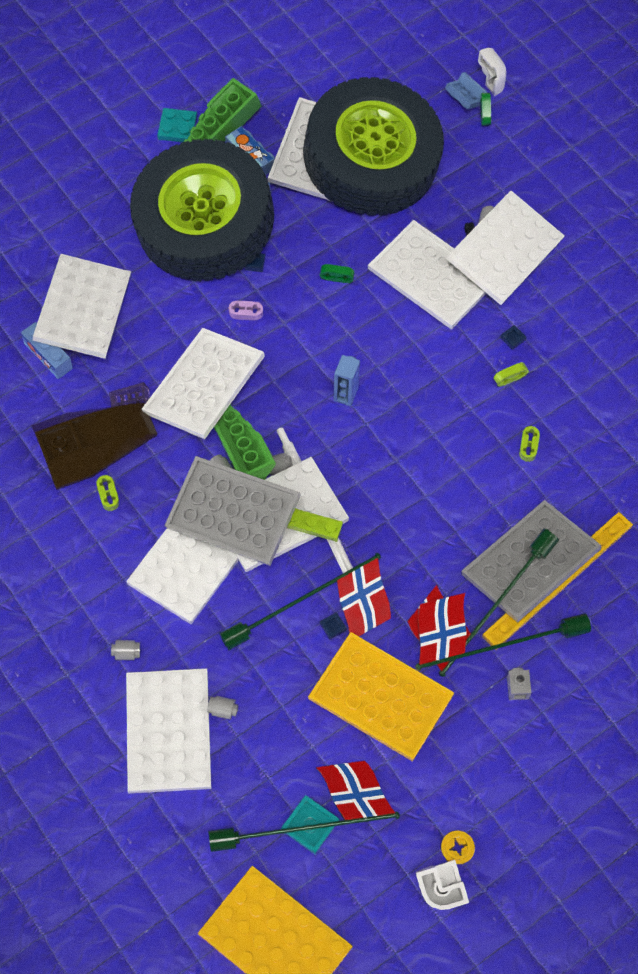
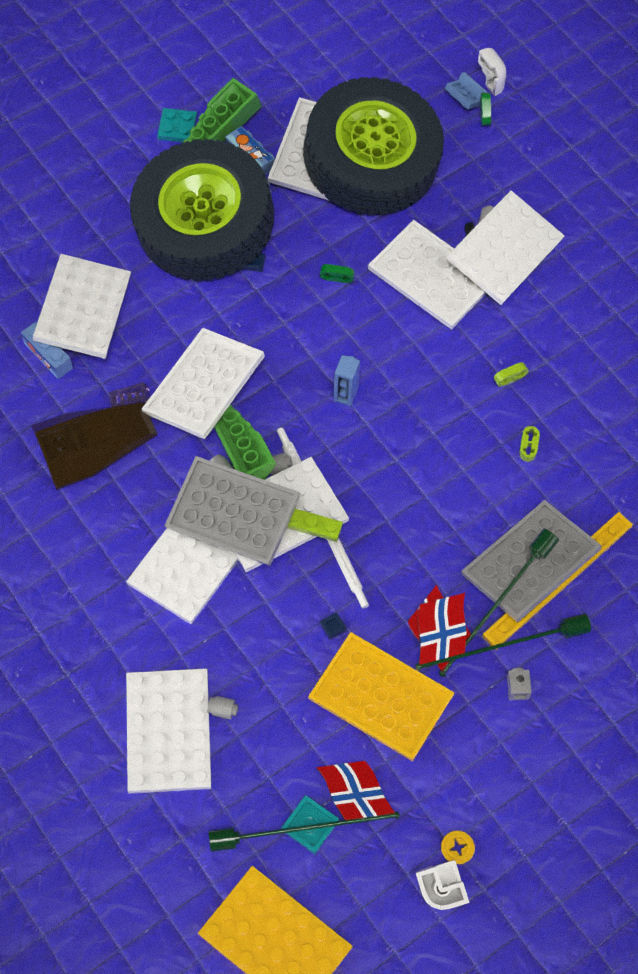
lime beam [96,475,119,511] -> none
light grey brick [111,640,140,660] -> none
flag [219,553,391,651] -> none
lavender beam [229,301,263,320] -> none
dark blue tile [500,325,526,350] -> none

